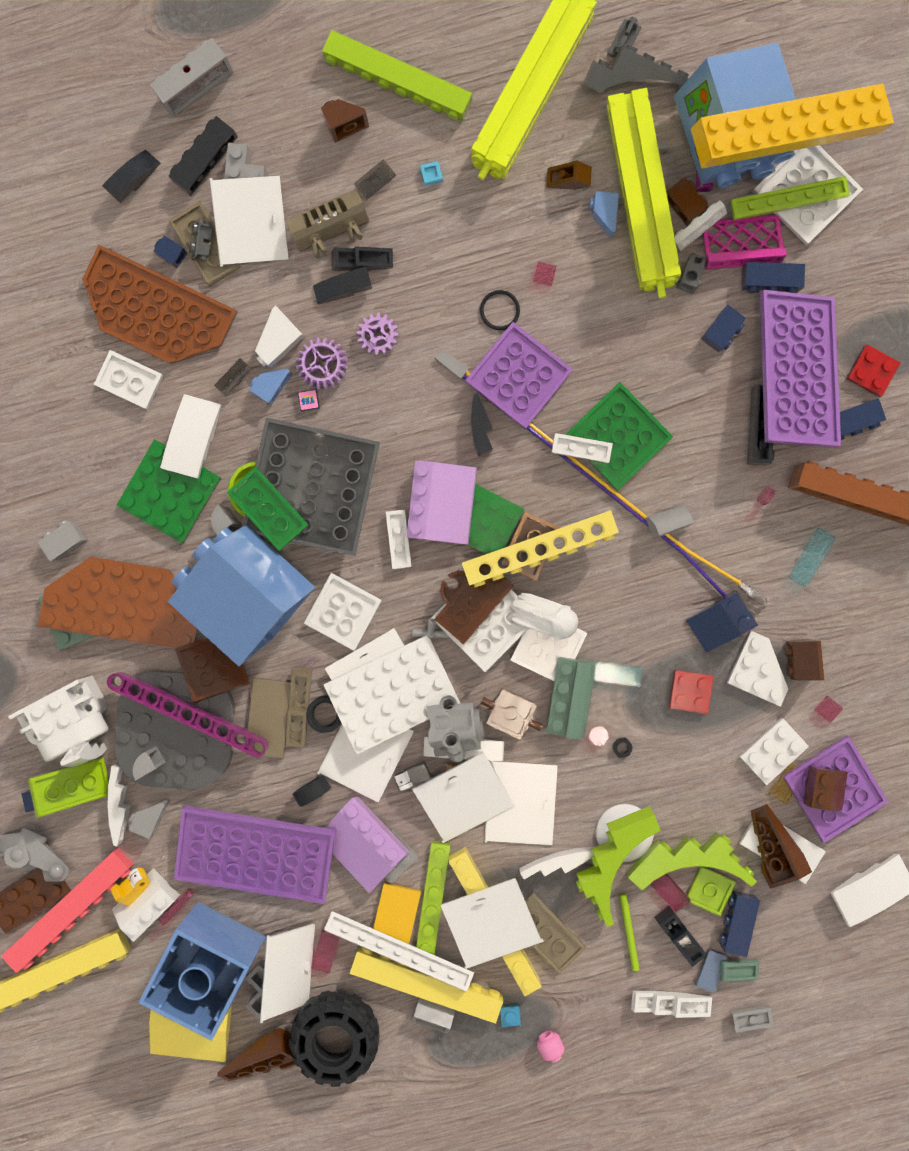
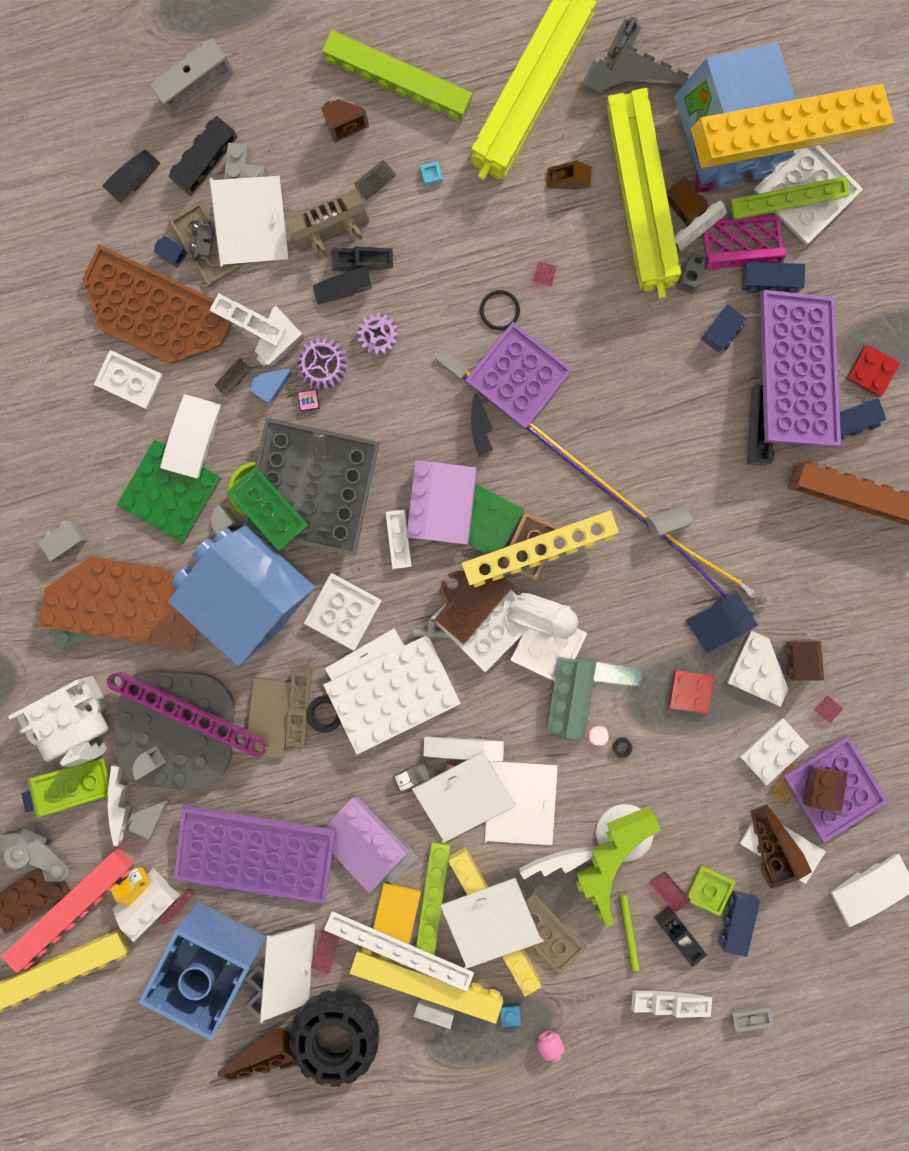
light yellow slope [149,1004,233,1062] -> none
reddish brown plate [175,638,250,704] -> none
black tyre [292,775,331,807] -> none
white piece [317,725,414,802] -> none
light grey piece [426,695,484,762] -> none
plate [480,688,543,740] -> none
white plate [551,433,613,463] -> none
green plate [565,382,673,491] -> none
medium blue slope [589,191,619,237] -> none
lime arch [626,832,757,891] -> none
sand blue tile [695,948,727,993] -> none
sand green tile [720,959,759,982] -> none
clear pink tile [757,486,775,505] -> none
clear light blue tile [789,528,836,587] -> none
none -> white slope [210,293,285,346]

